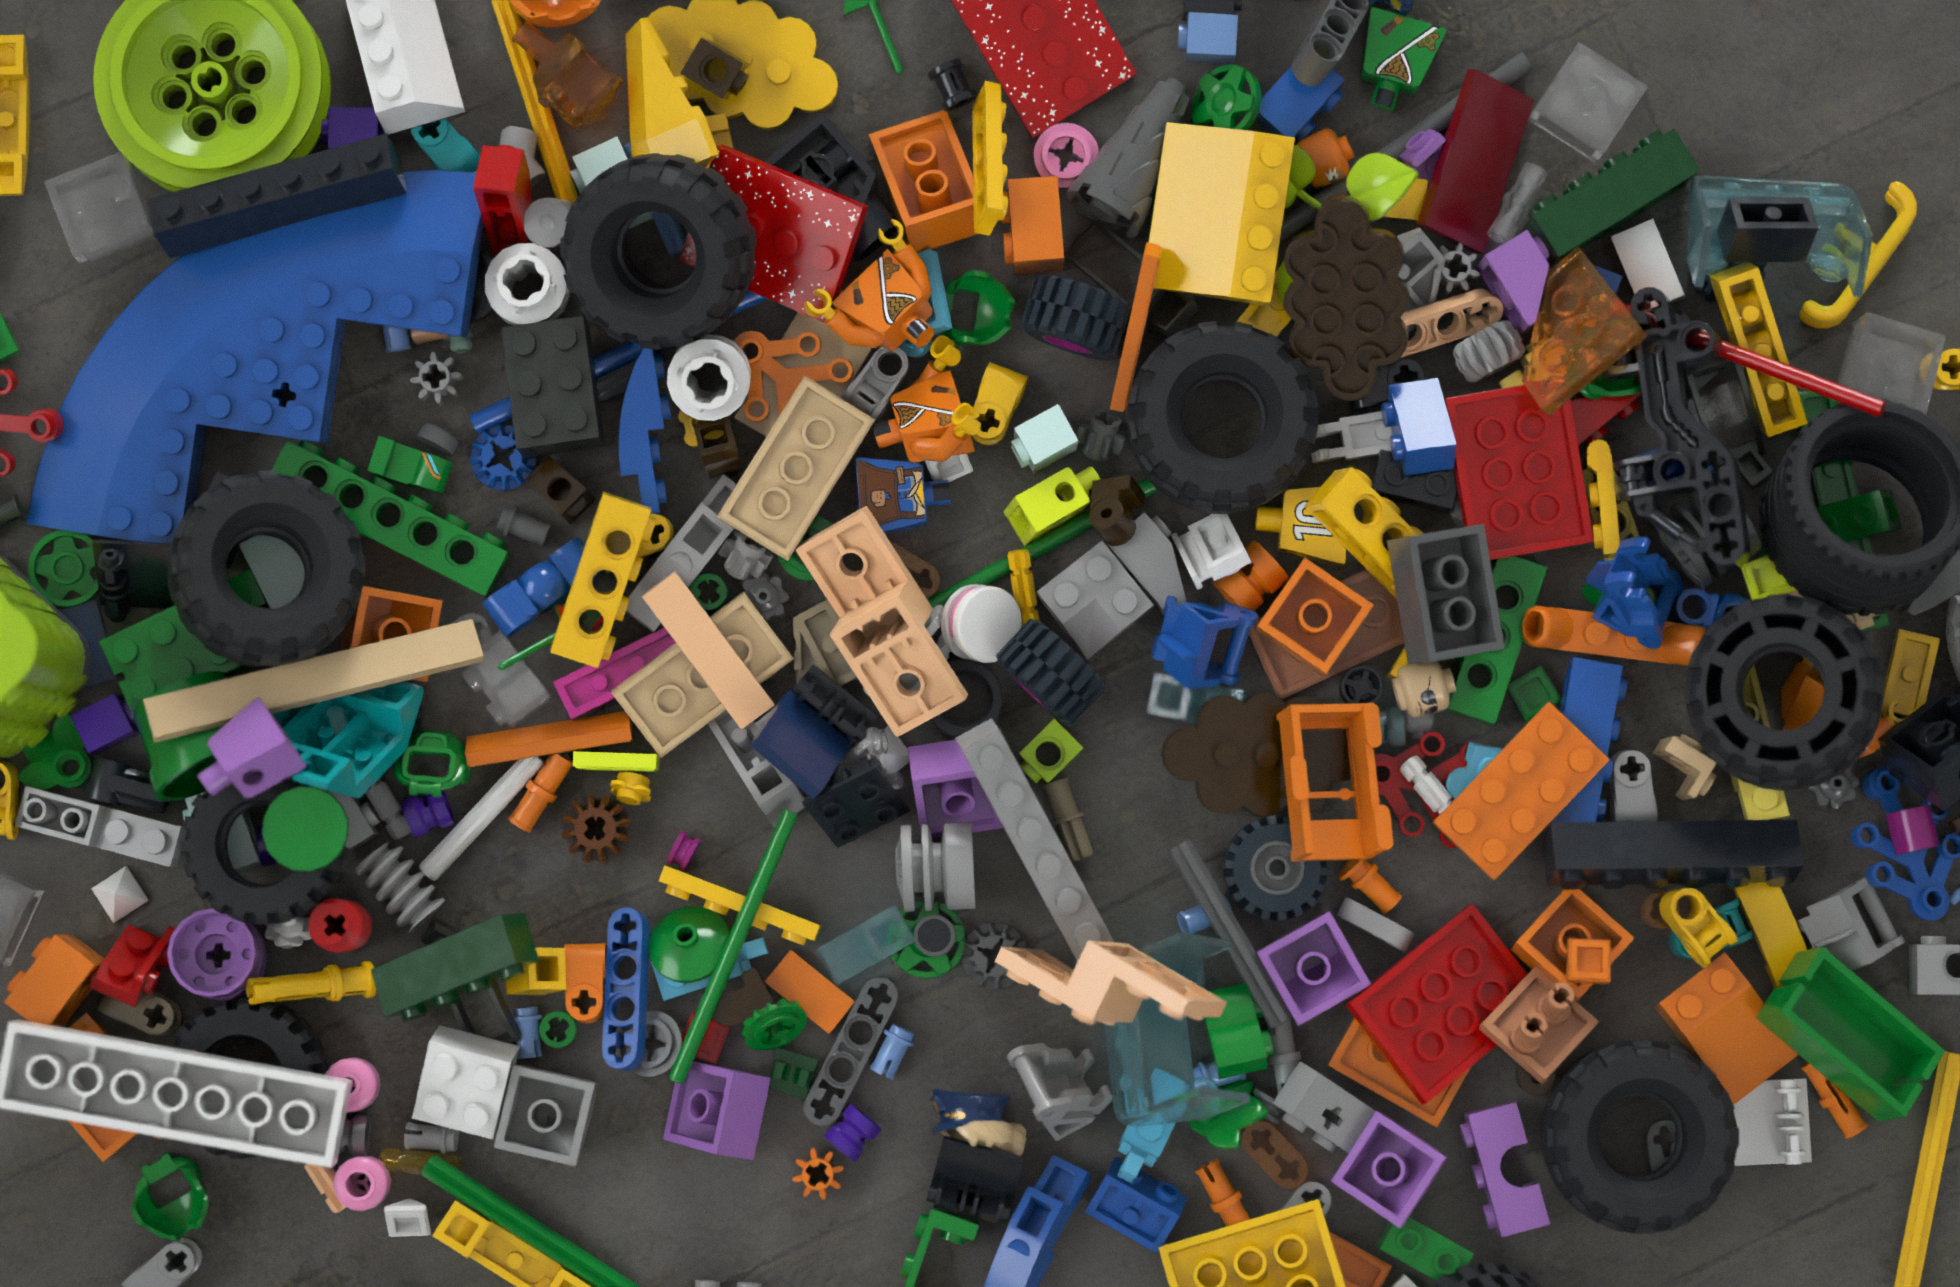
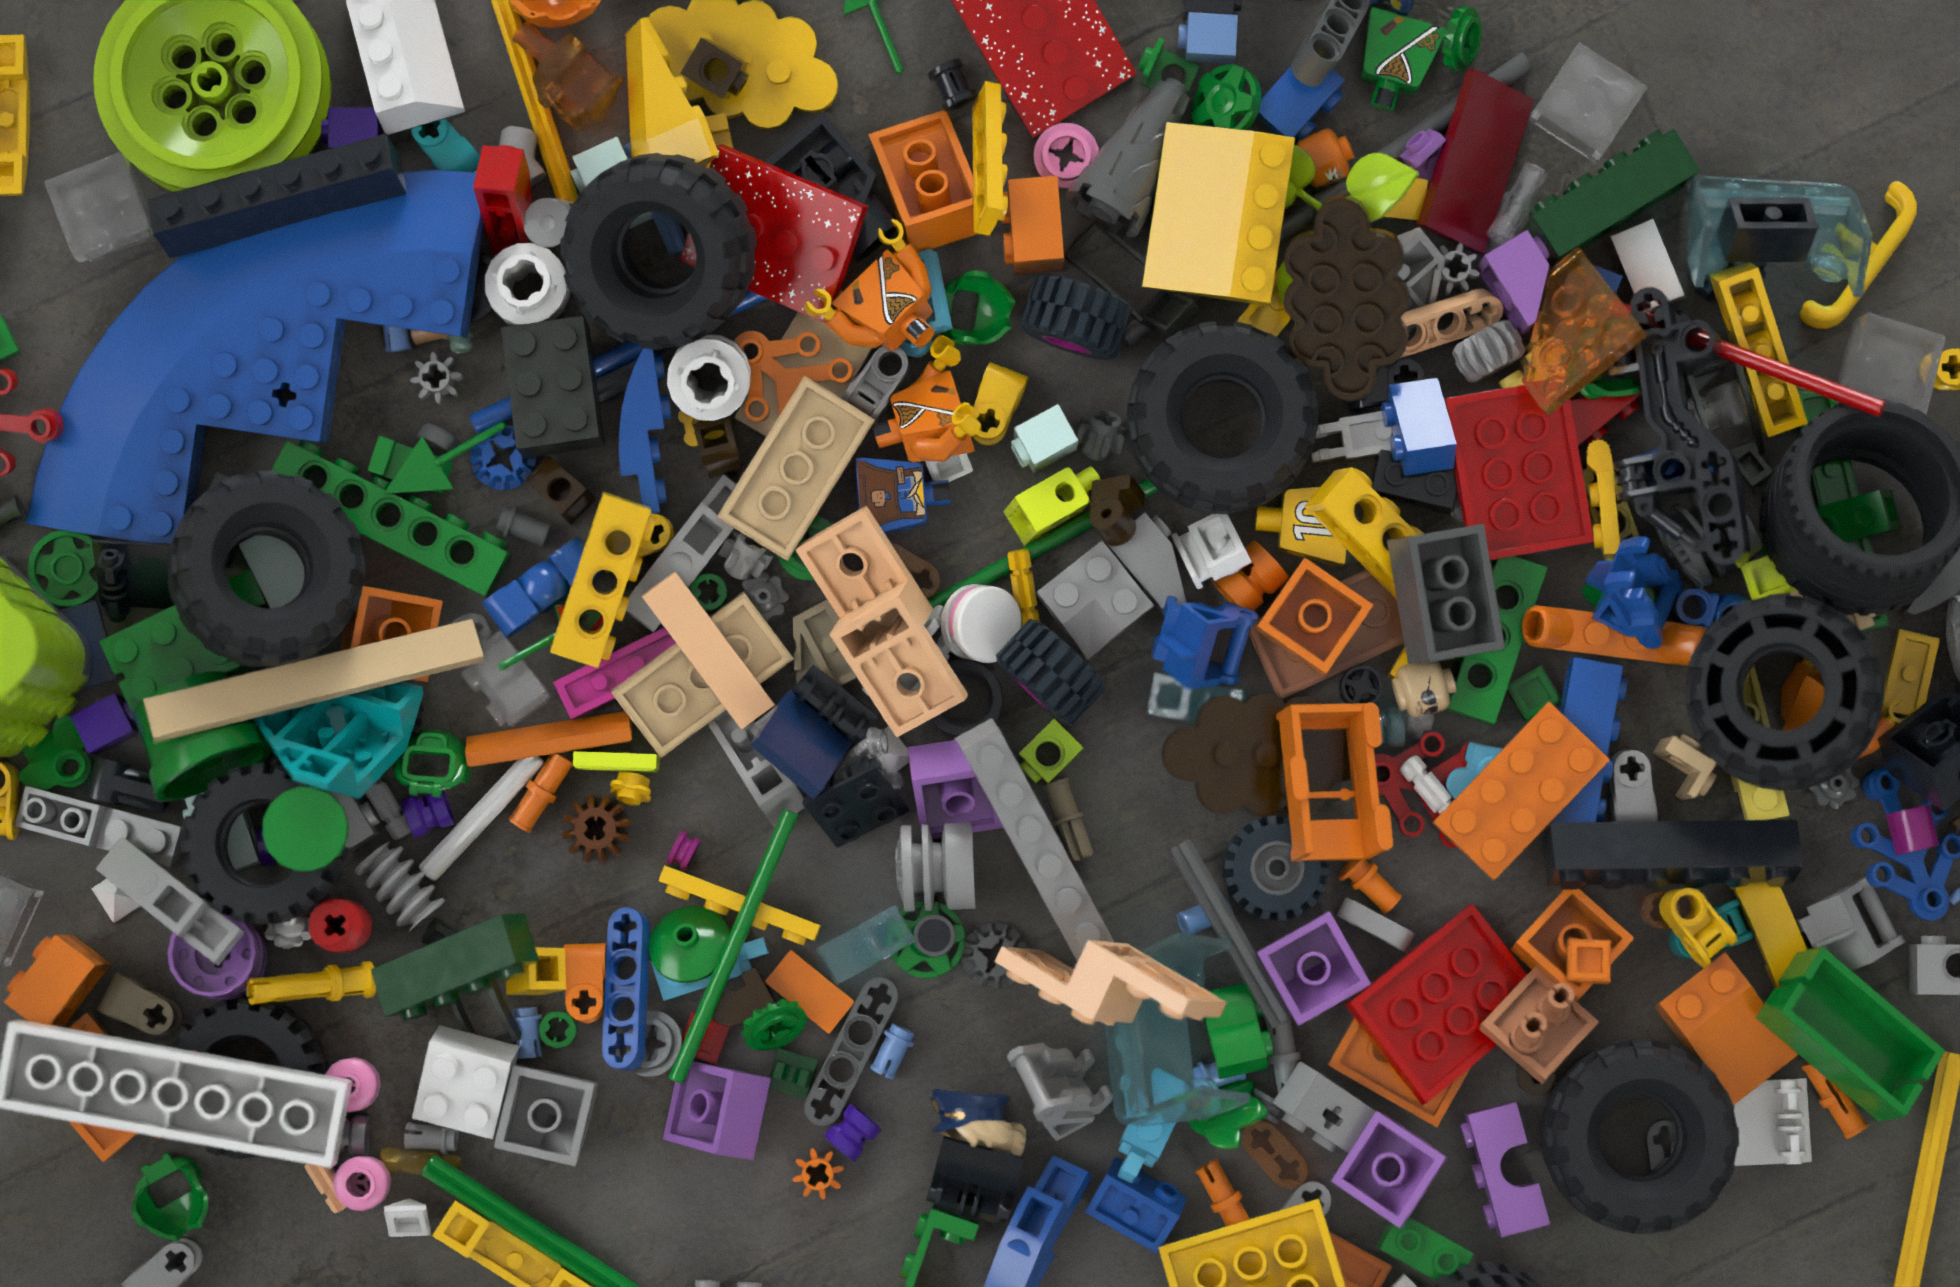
red bracket [90,924,176,1008] -> none
medium lavender torso [198,697,306,798] -> none
orange tile [1110,242,1162,412] -> none
none -> light grey slope [95,836,245,966]
none -> green piece [384,421,507,494]
none -> green bracket [1137,37,1199,95]
none -> green gear [1442,5,1482,72]

